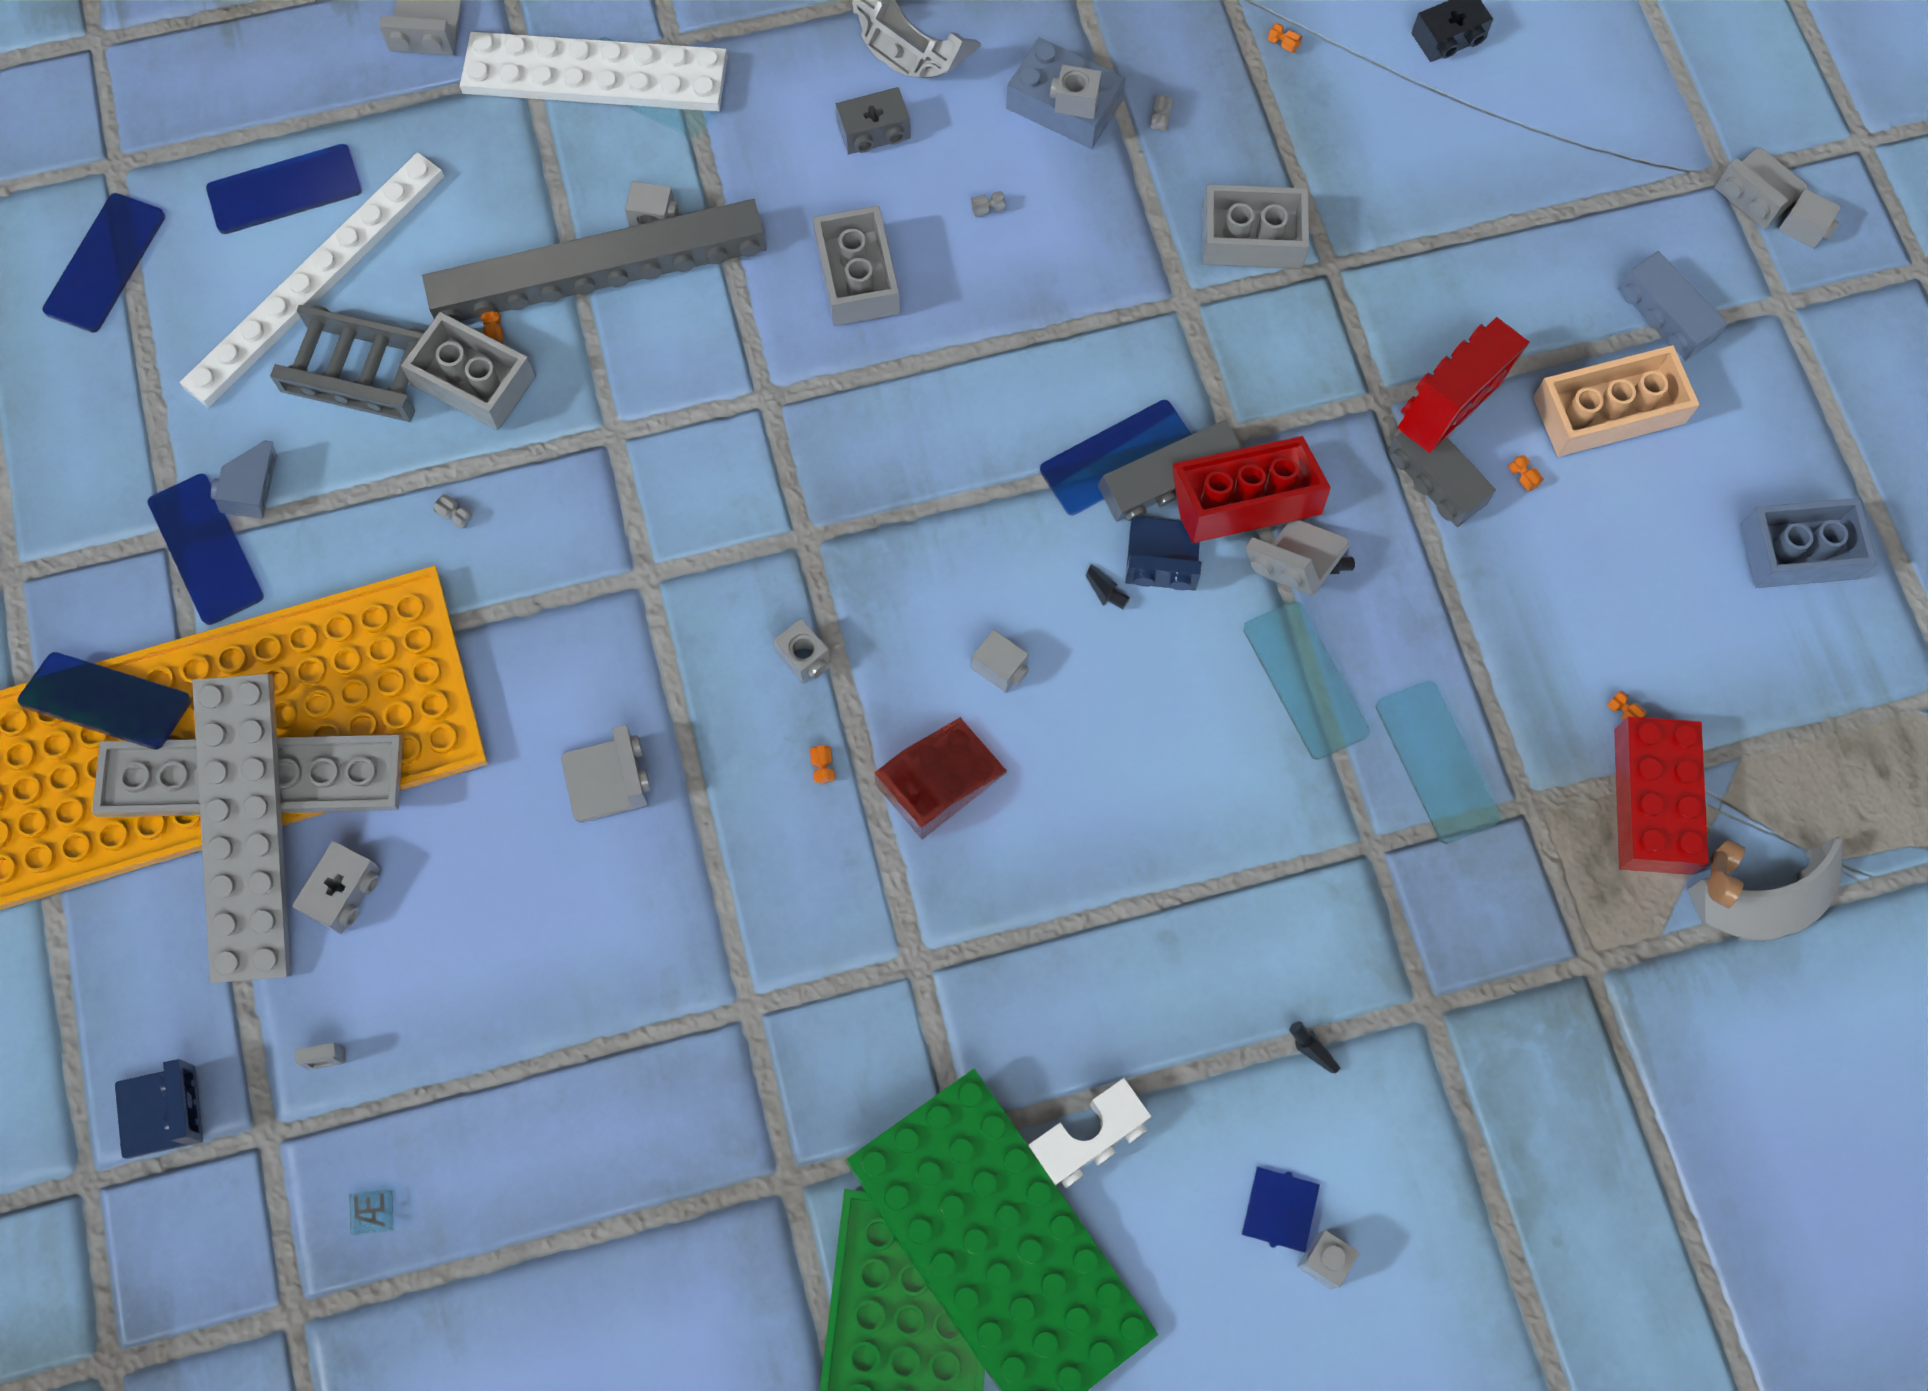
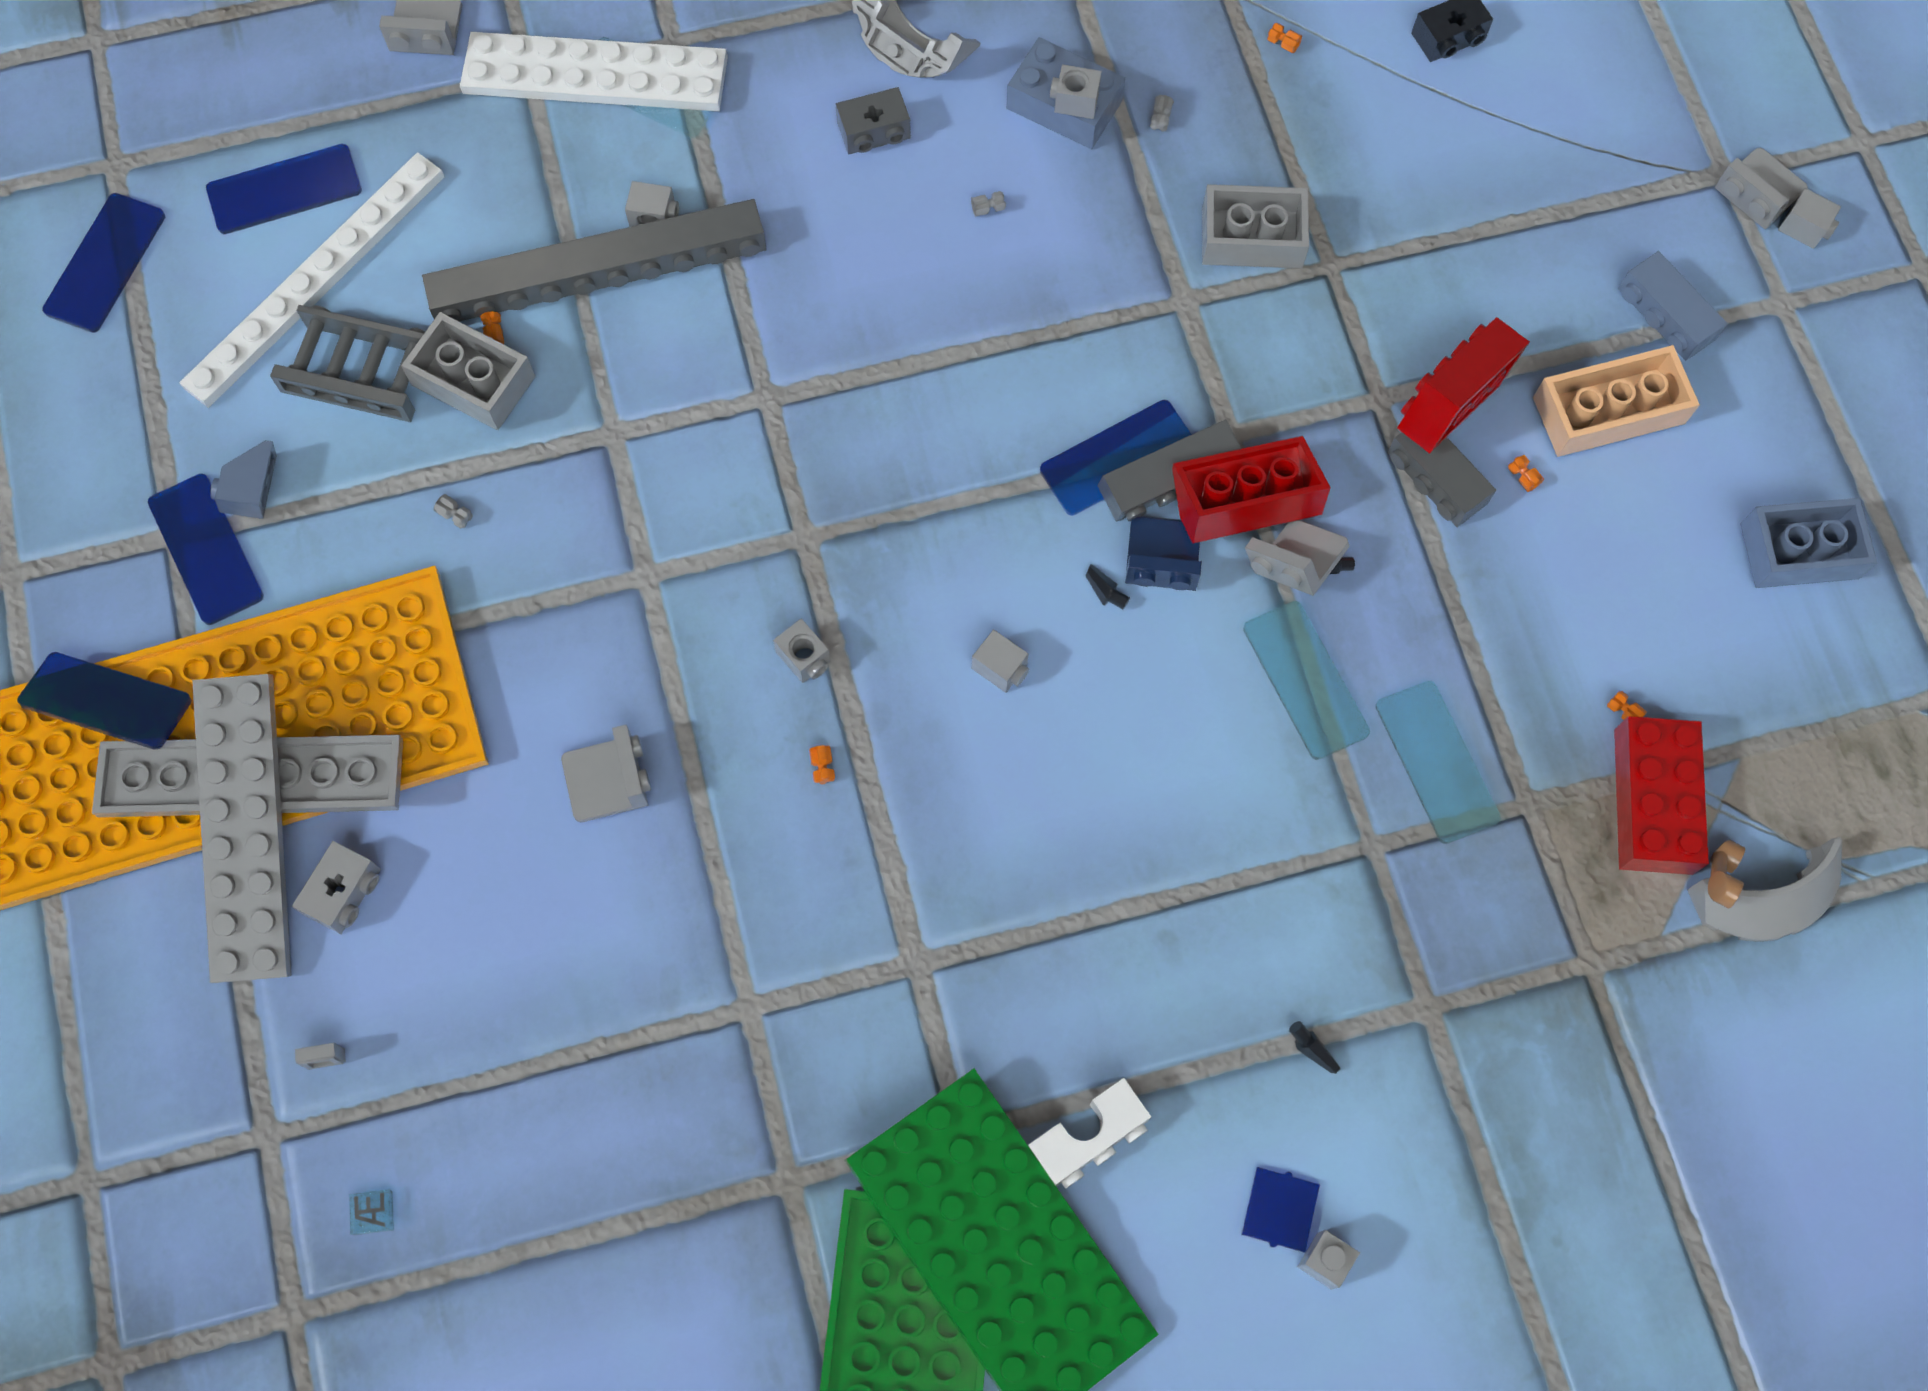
dark blue bracket [115,1059,203,1159] -> none
light grey brick [812,206,900,326] -> none
clear red slope [874,717,1007,840] -> none

